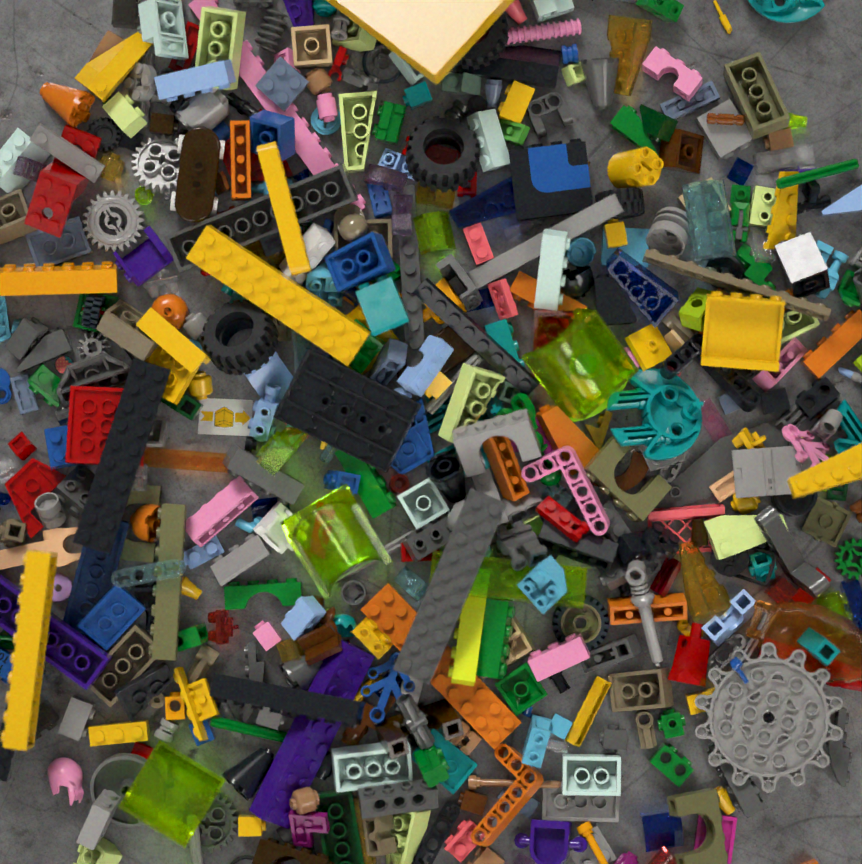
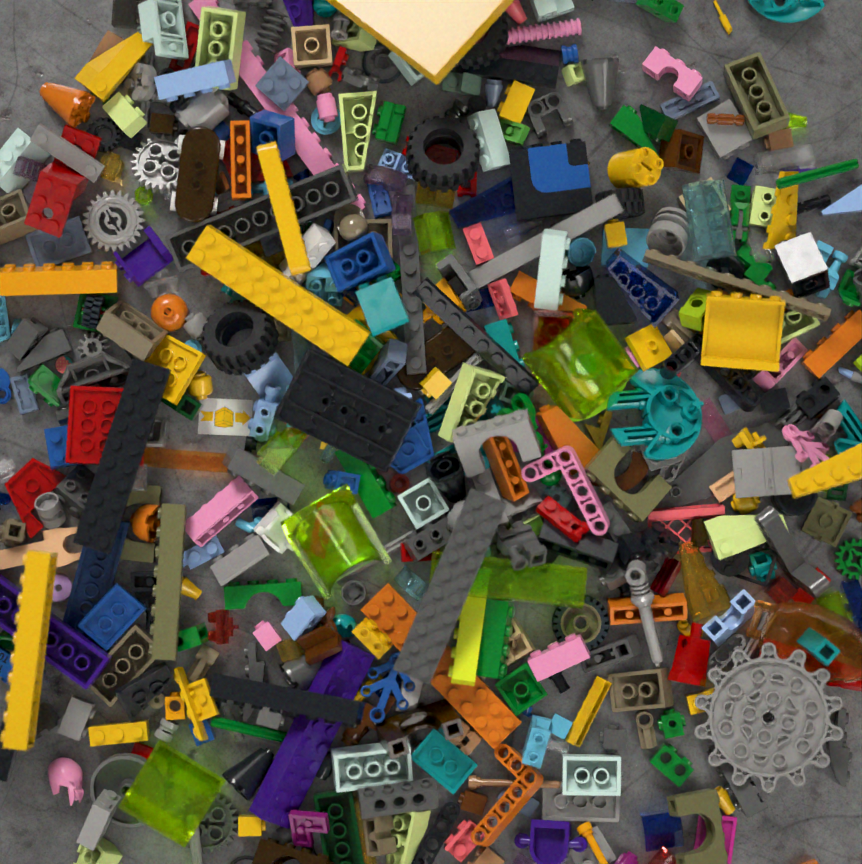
red slope [8,431,37,461] -> none
clear light blue beam [111,559,186,588] -> none
yellow panel [136,307,211,373] -> none
medium nougat head [289,787,320,815] -> none
dark grey piece [396,693,435,750] -> none
light blue arch [397,335,454,397] -> none
teal brick [402,81,433,110] -> none
green brick [413,744,450,788] -> none
medium azure slope [517,555,567,614] -> none
clear yellow wedge [607,15,653,96] -> none
blue hand [730,657,749,684] -> none
black plate [802,180,820,203] -> none

